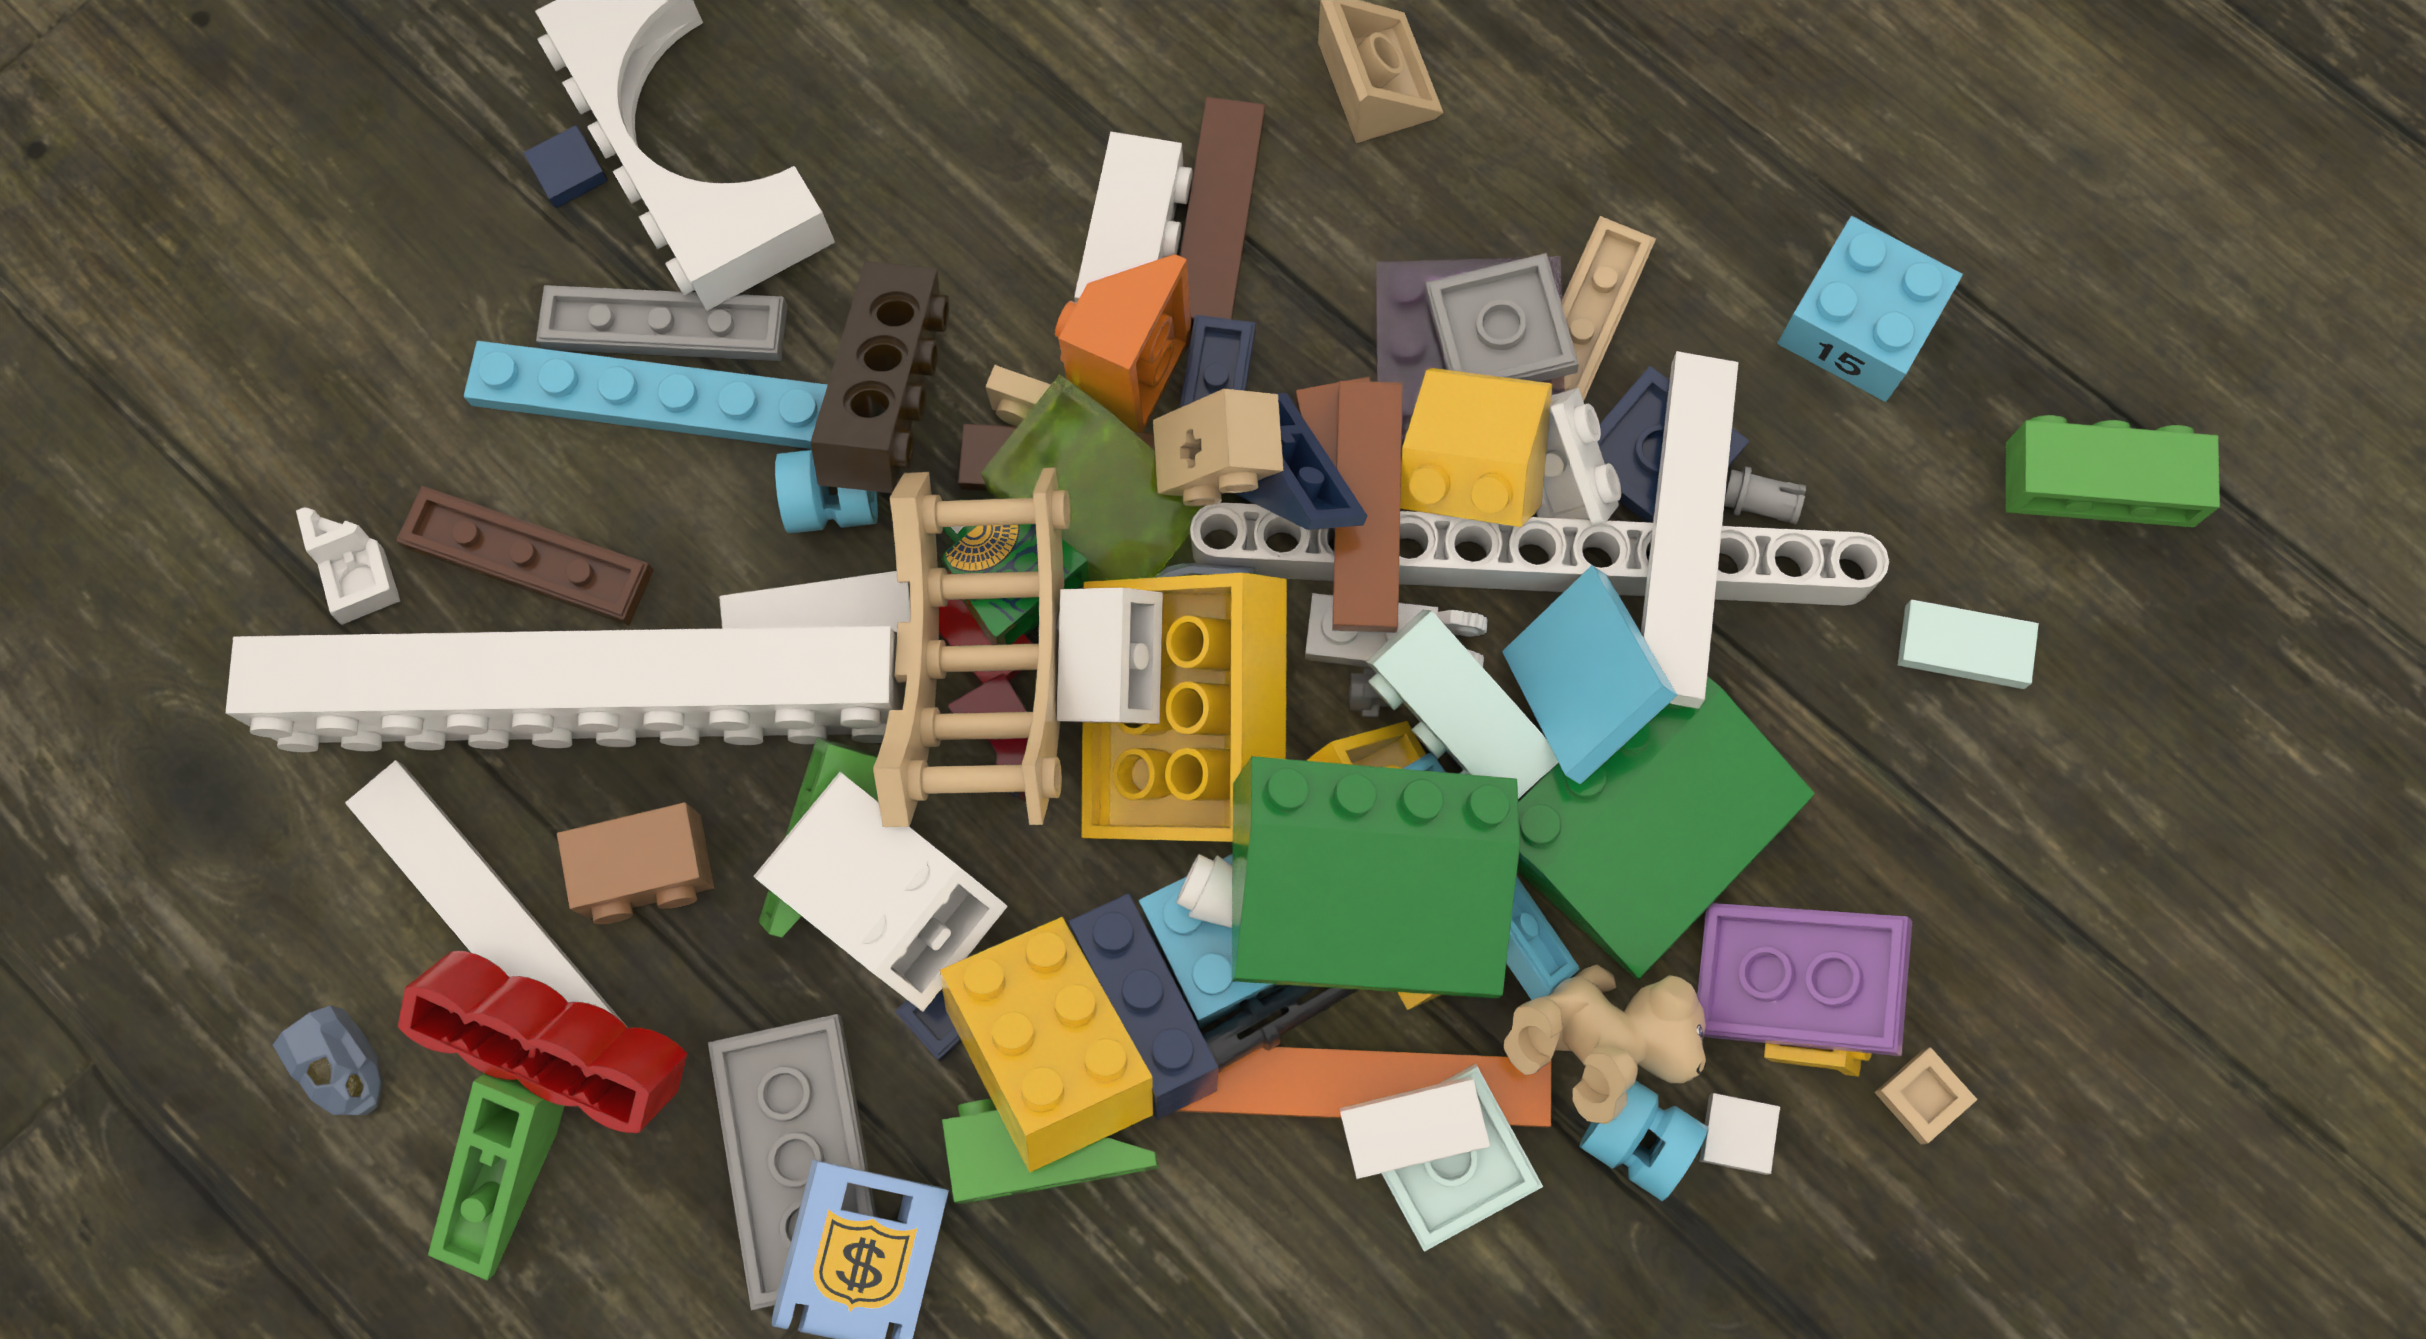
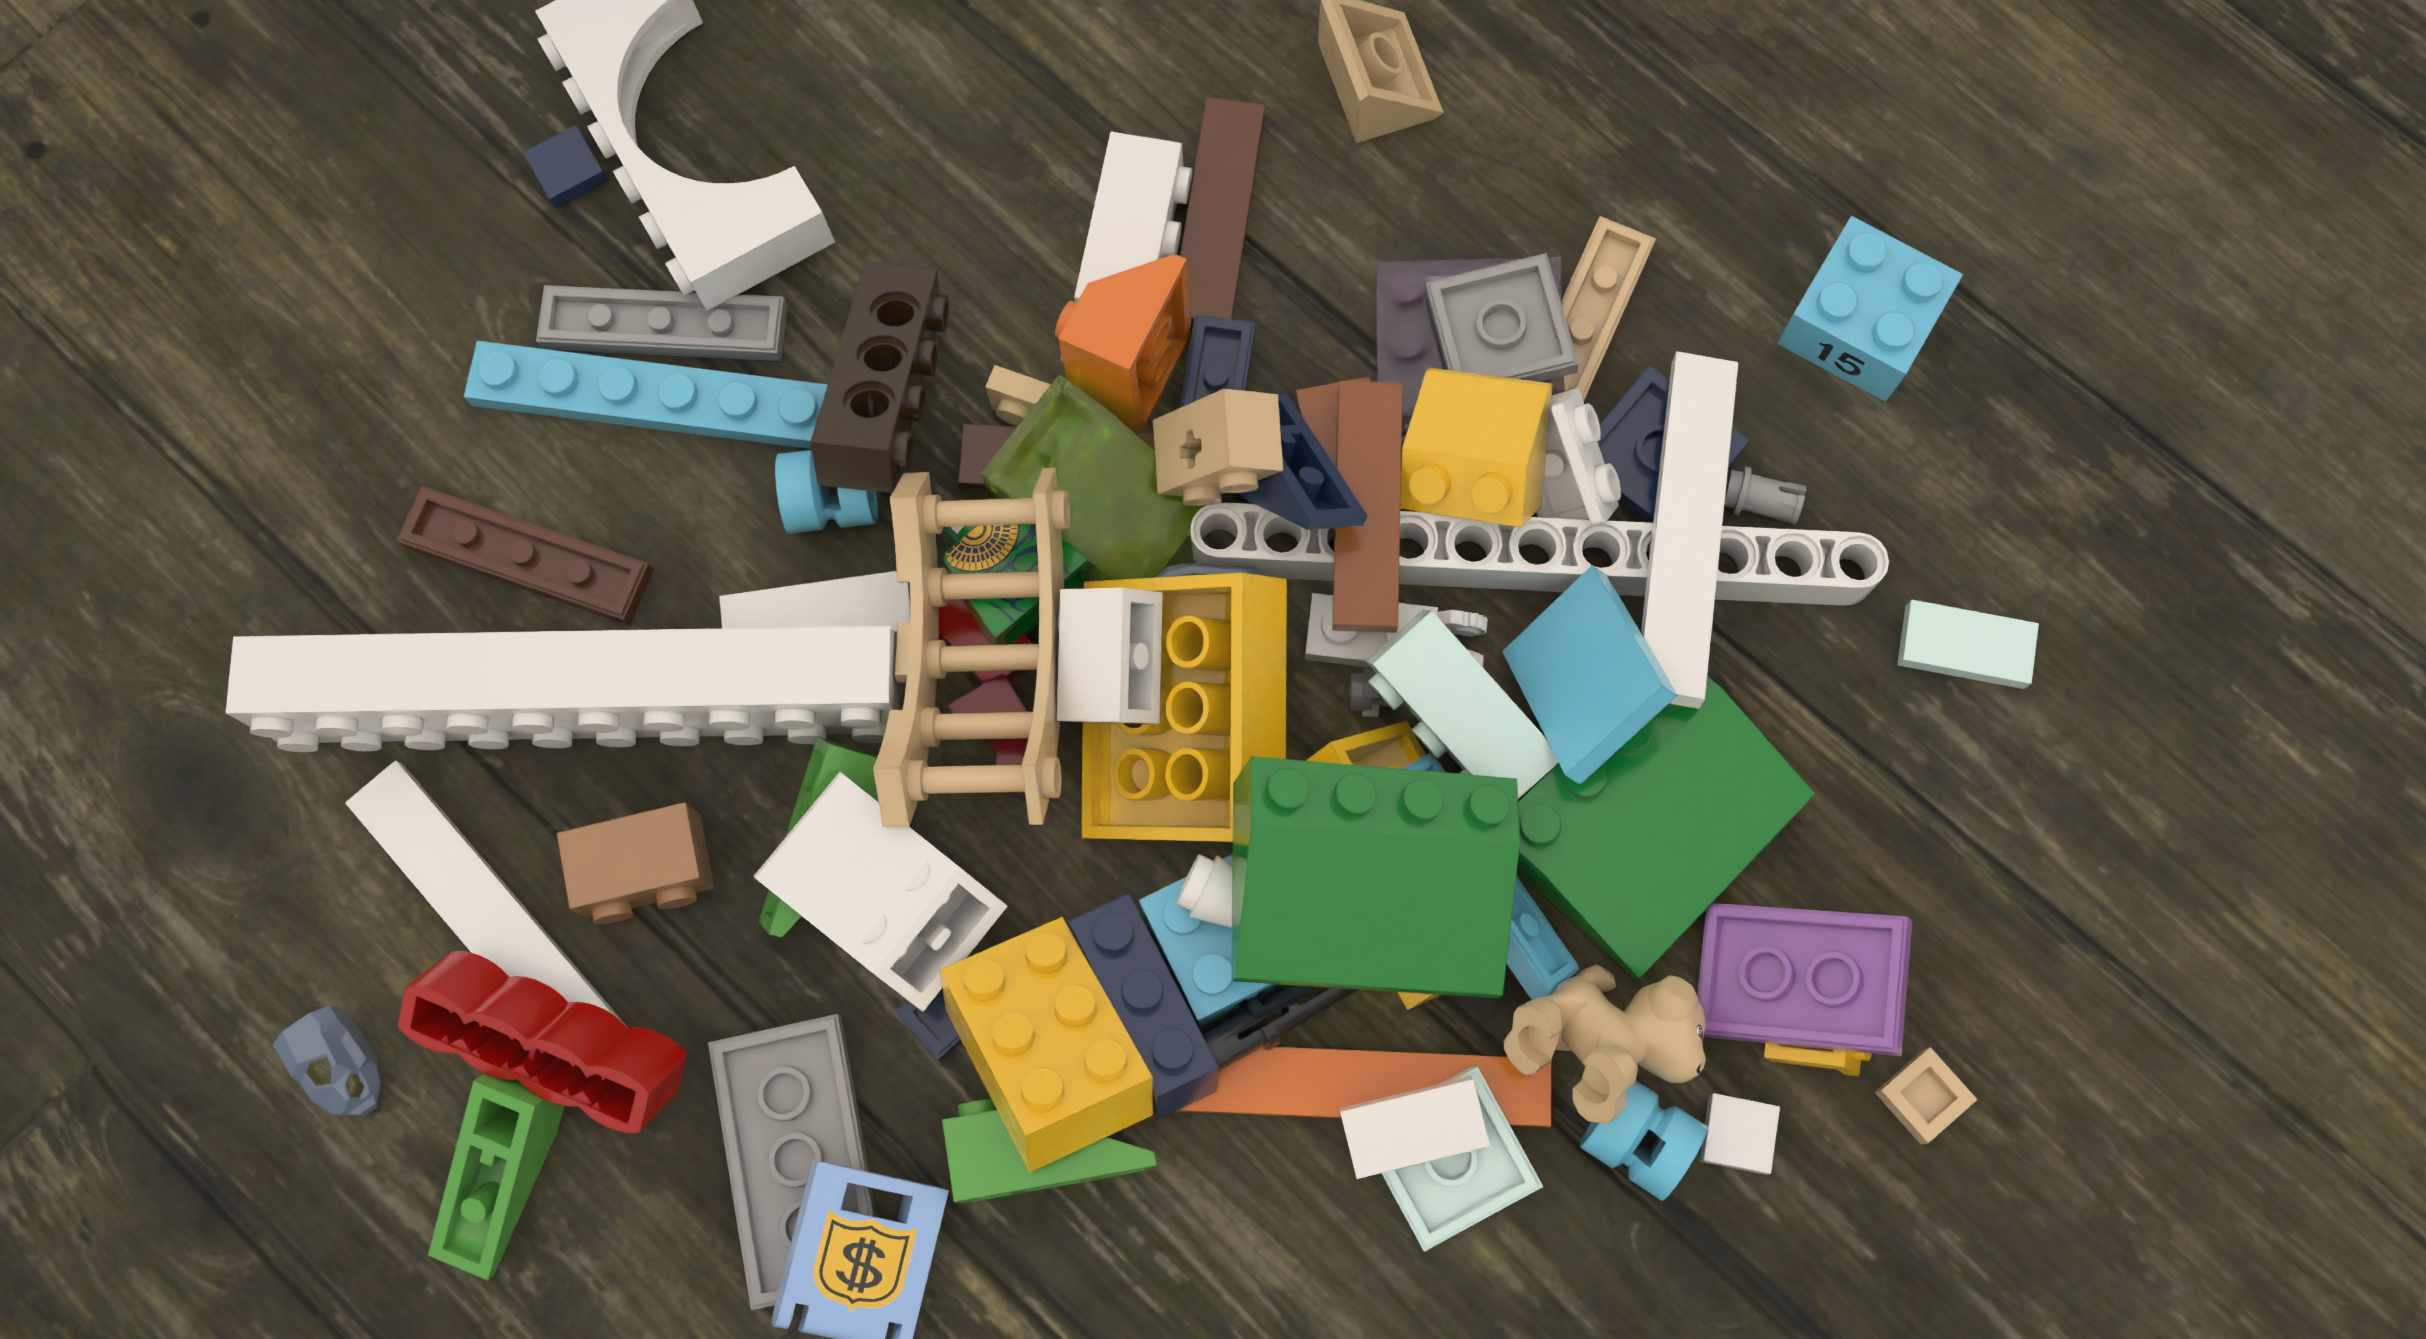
white slope [296,507,400,625] -> none
bright green brick [2006,415,2220,527] -> none

